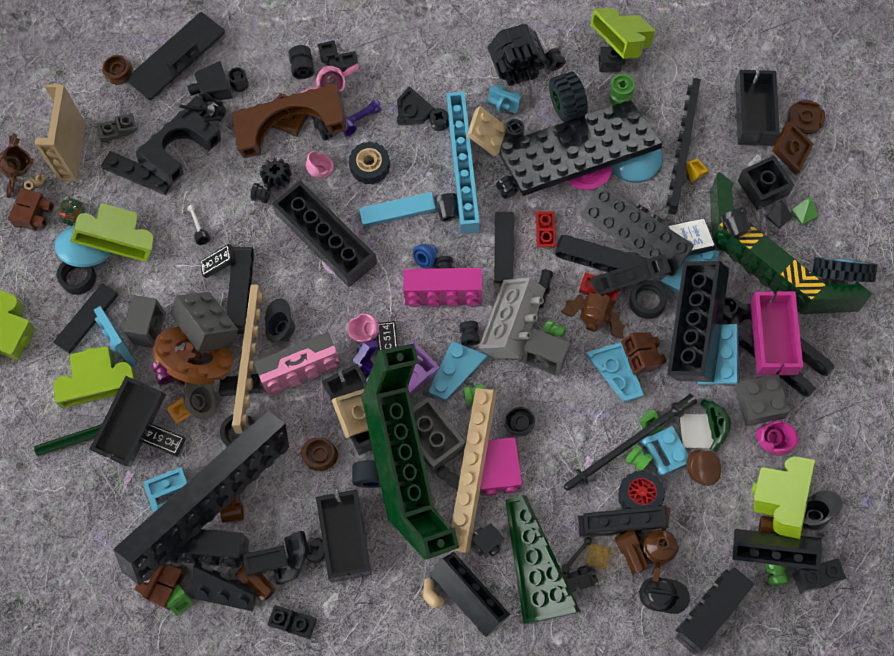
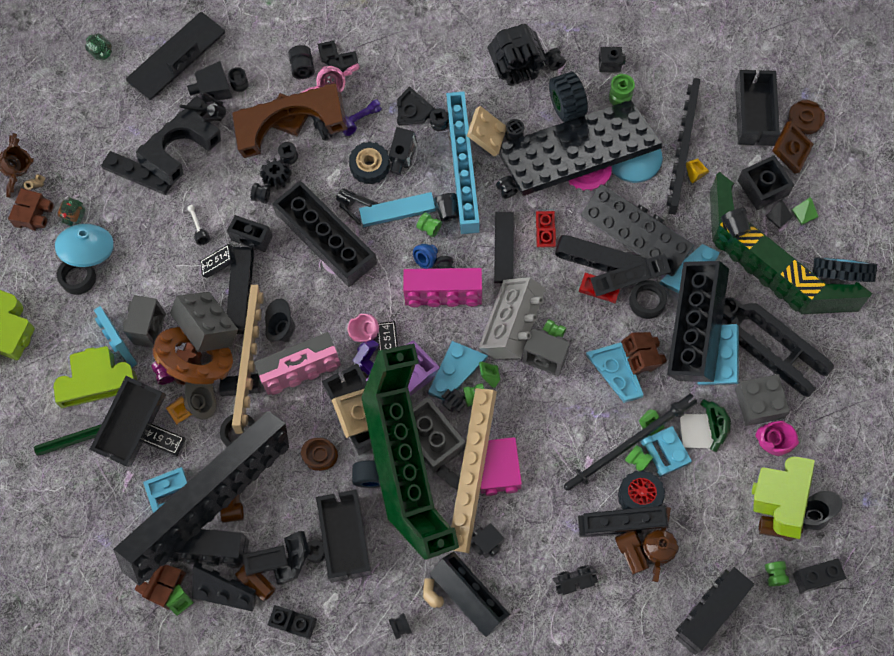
tan panel [35,83,86,181] -> none
black tile [53,283,118,354] -> none
lime brick [70,203,153,262] -> none
dark grey slope [97,113,137,143] -> none
reddish brown piece [102,55,133,85] -> none
bright pink hair [306,150,334,178] -> none
black wheel [459,321,480,346] -> none
medium azure hips [487,84,521,114] -> none
black hair [504,406,535,437] -> none
dark green wing [505,495,581,624] -> none
black pin [539,269,553,309] -> none
reddish brown helmet [561,292,625,339] -> none
black hinge [562,537,592,572] -> none
clear yellow tile [585,543,611,570] -> none
lime brick [590,8,655,59] -> none
black piece [639,577,690,614] -> none
white tile [668,218,716,256] -> none
reddish brown piece [686,450,721,486] -> none
black brick [732,529,822,570] -> none
dark pink piece [750,292,803,375] -> none
none -> clear green head [85,33,112,60]
none -> black brick [227,215,273,252]
none -> black wheel [278,142,298,165]
none -> black plant [336,188,380,224]
none -> black torso [389,127,418,175]
none -> black wheel [389,613,412,640]
none -> bright green wheel [416,212,442,237]
none -> black gear [441,388,465,413]
none -> bright green slope [479,361,500,388]

